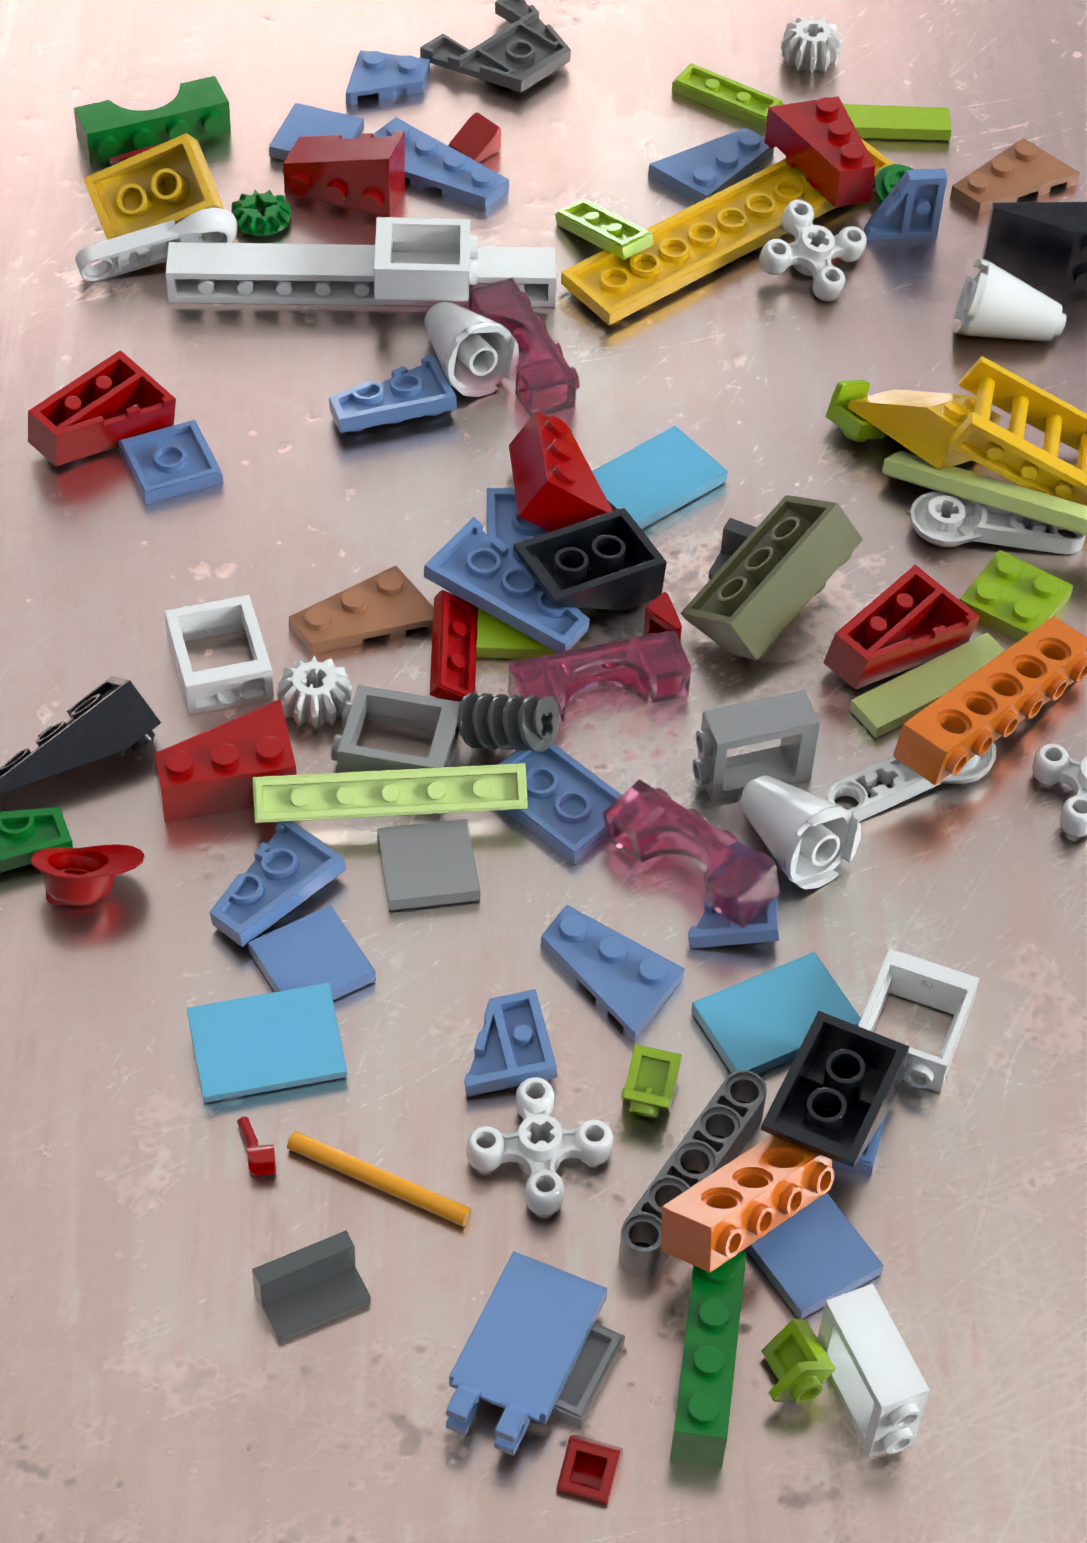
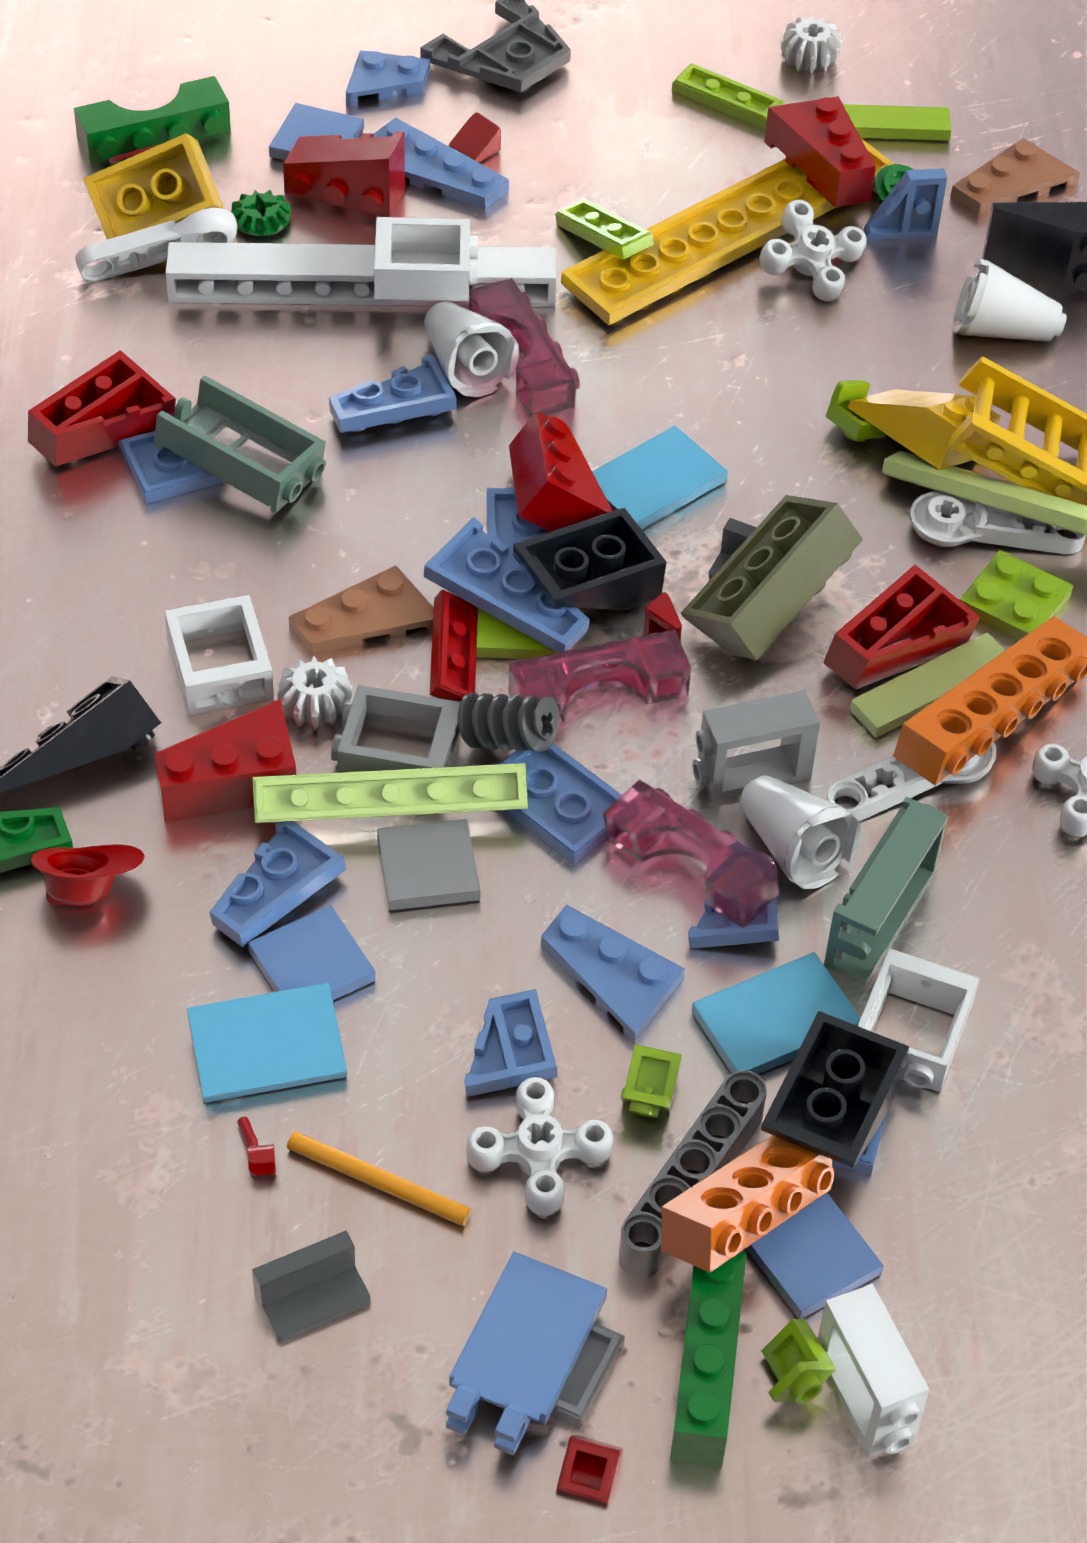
medium blue wing [648,128,774,203] -> none
none -> sand green door [153,376,326,513]
none -> sand green door [824,797,948,986]

